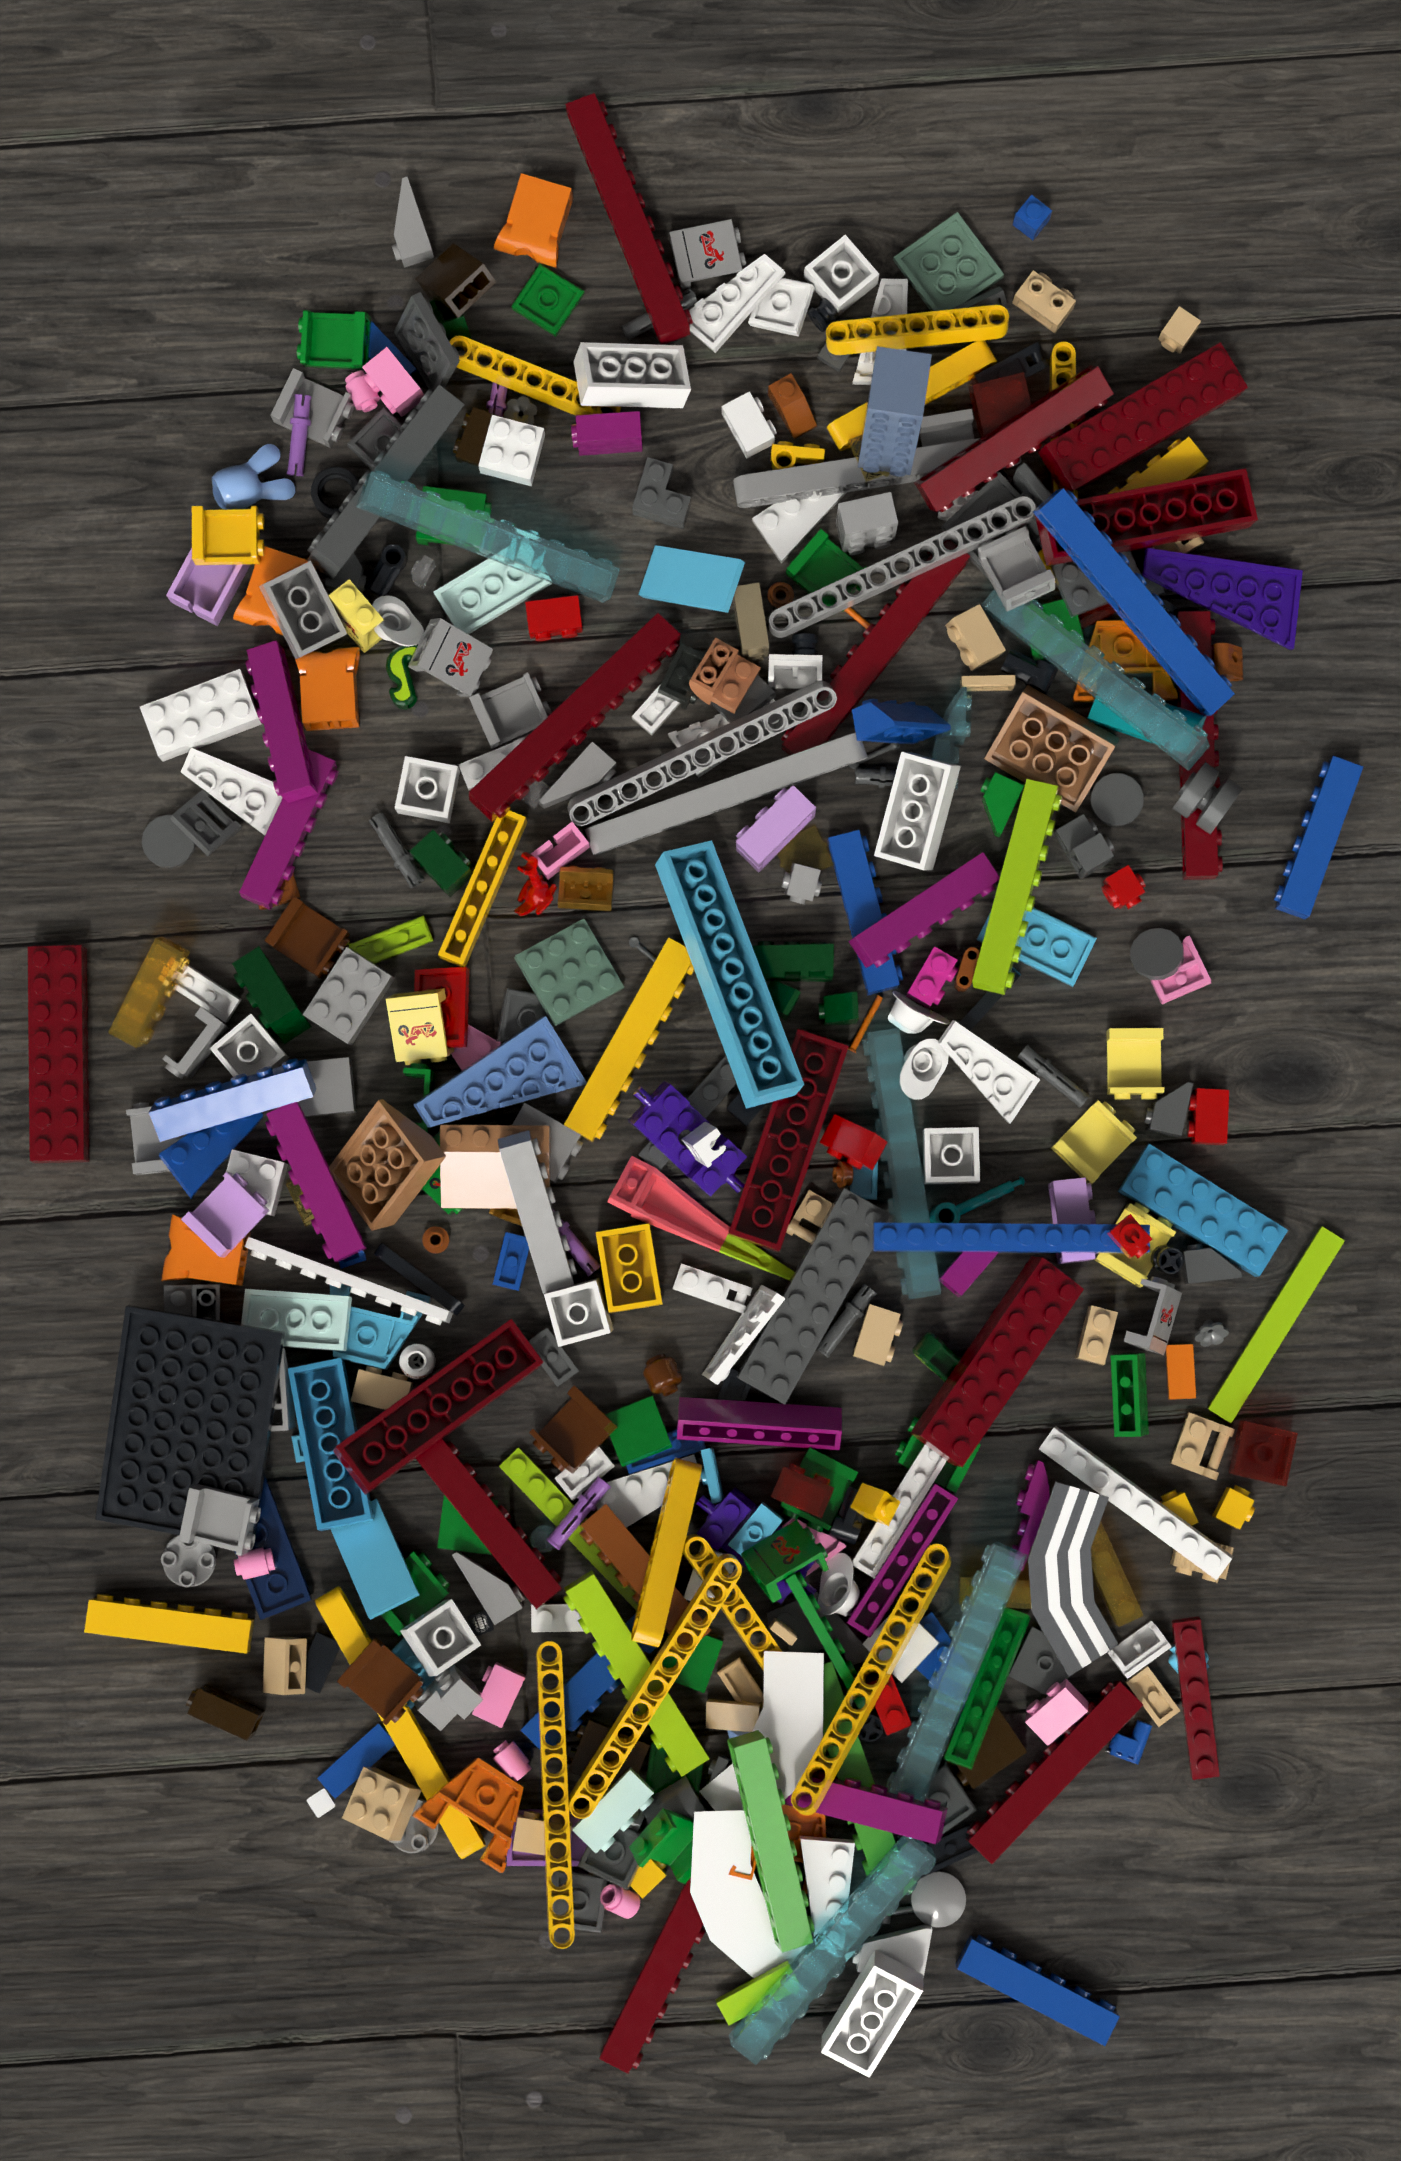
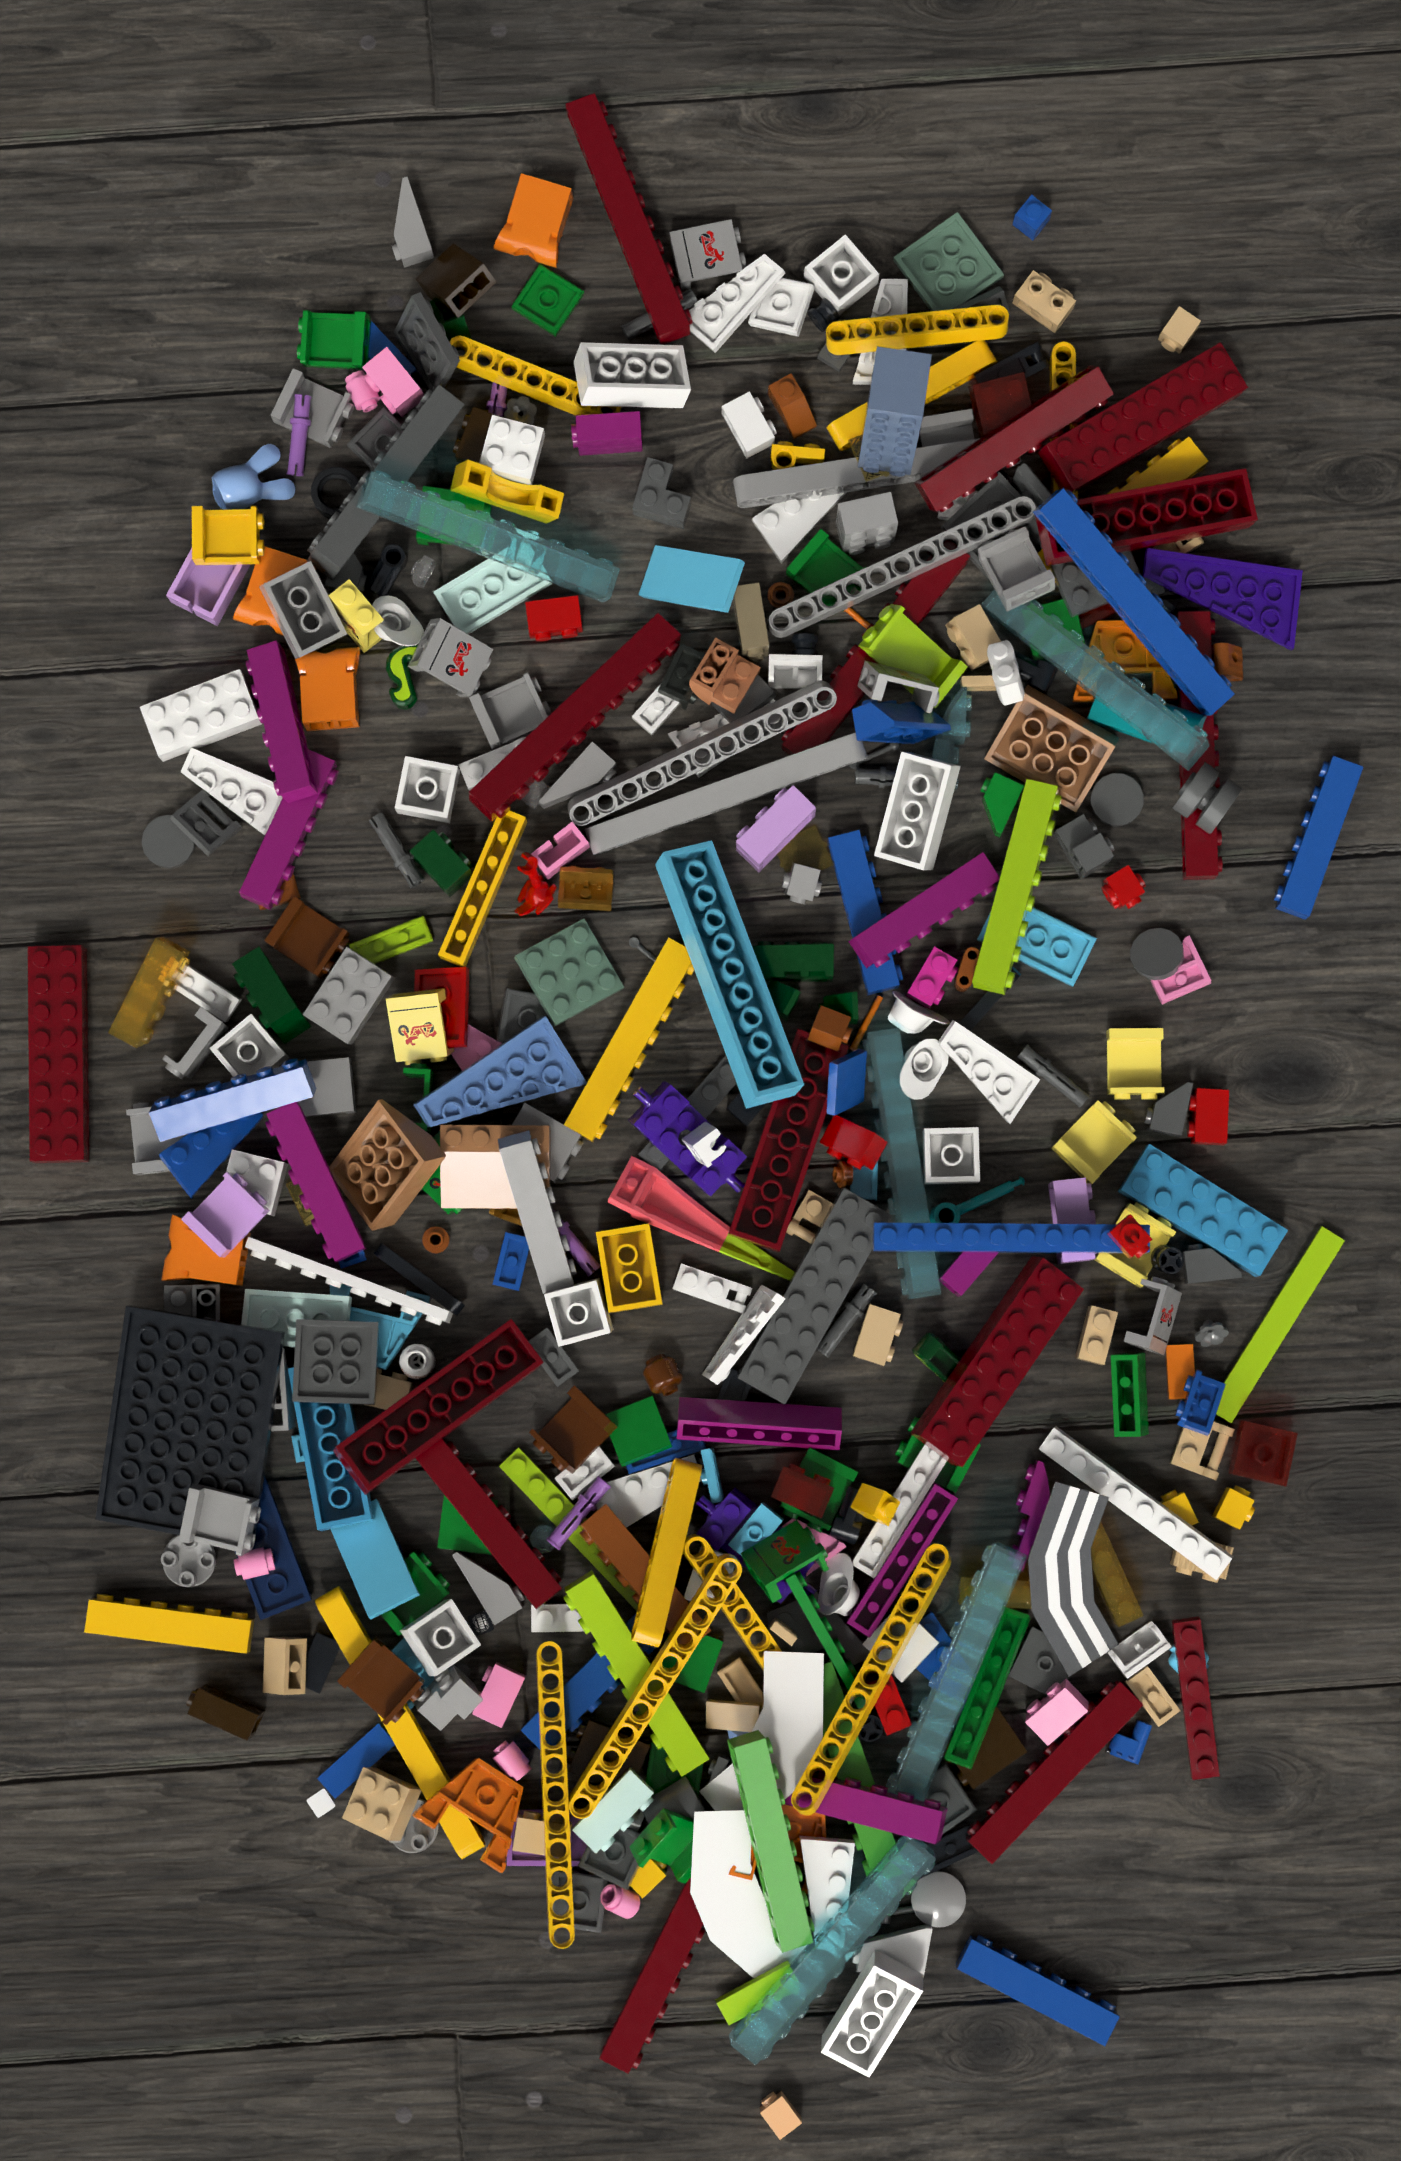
none -> dark grey plate [292,1319,379,1405]
none -> yellow arch [450,460,564,524]
none -> light nougat brick [760,2091,802,2140]
none -> dark orange brick [808,1006,853,1051]
none -> blue tile [827,1049,867,1116]
none -> light grey panel [857,661,939,713]
none -> lime panel [859,604,968,709]
none -> white brick [987,640,1025,706]
none -> blue bracket [1175,1370,1226,1436]

